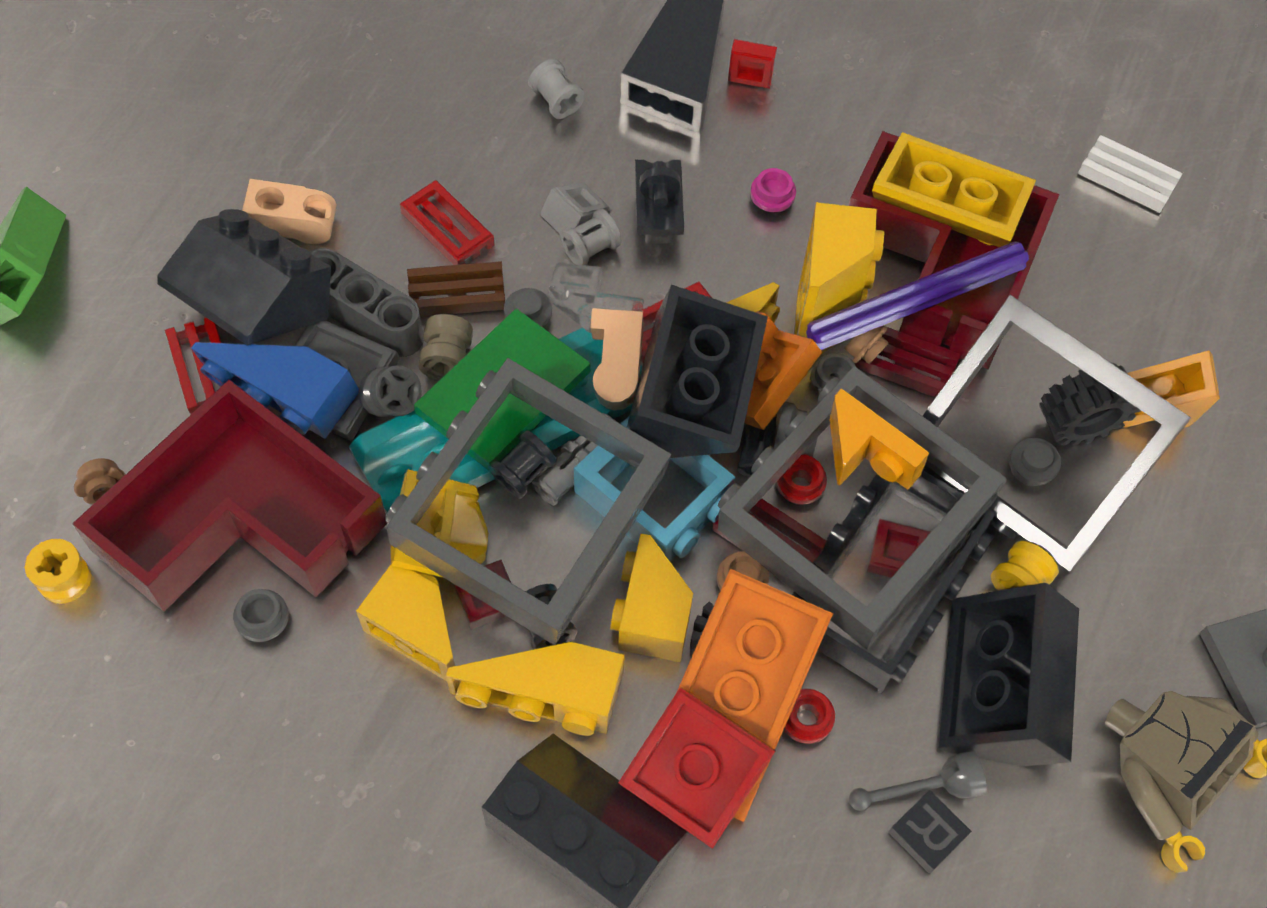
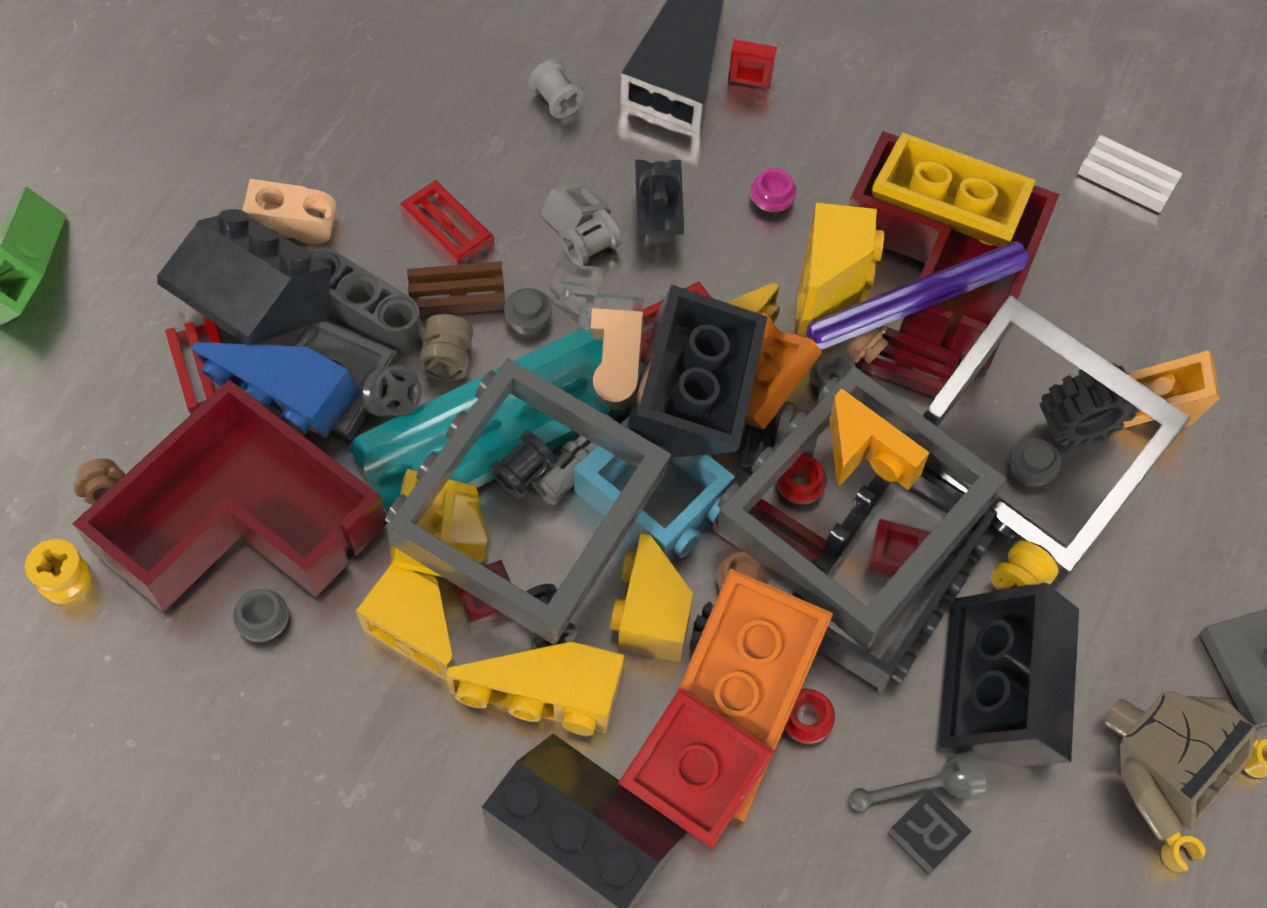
green tile [414,308,591,470] -> none

